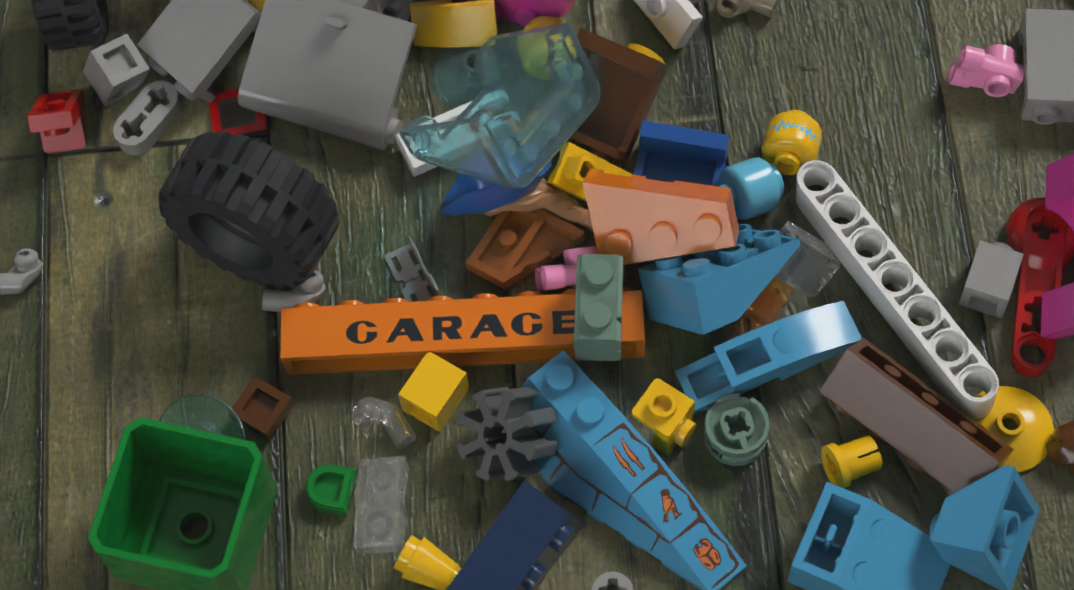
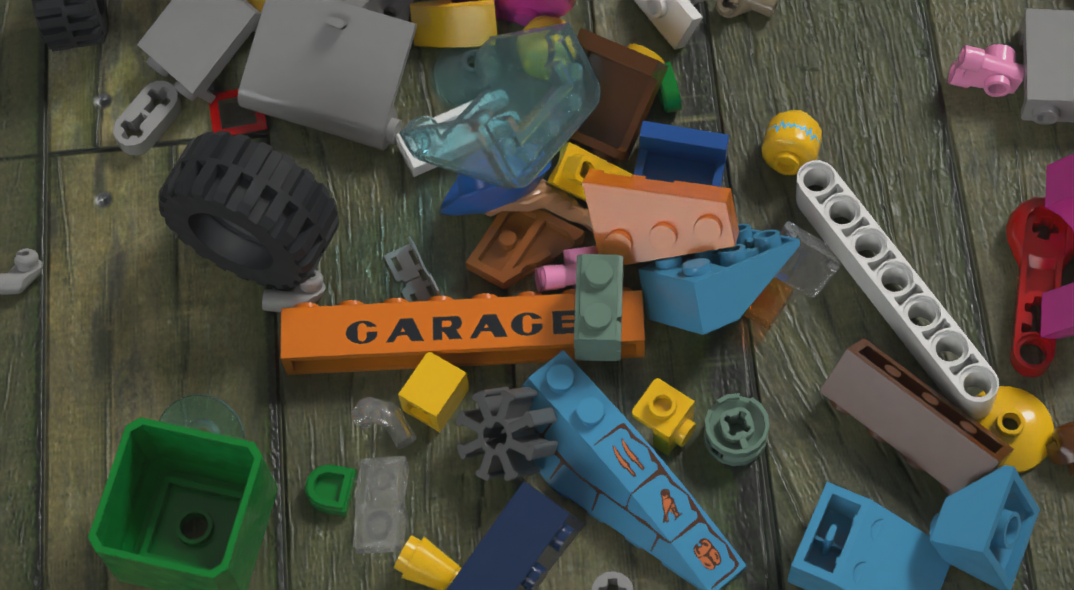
red slope [27,88,86,153] -> none
light grey brick [83,34,150,106] -> none
reddish brown plate [229,376,294,440] -> none
dark azure slope [675,301,862,415] -> none
medium azure head [718,157,784,220] -> none
yellow bush [821,435,882,488] -> none
light grey brick [958,240,1024,319] -> none
none -> green tile [657,62,682,114]

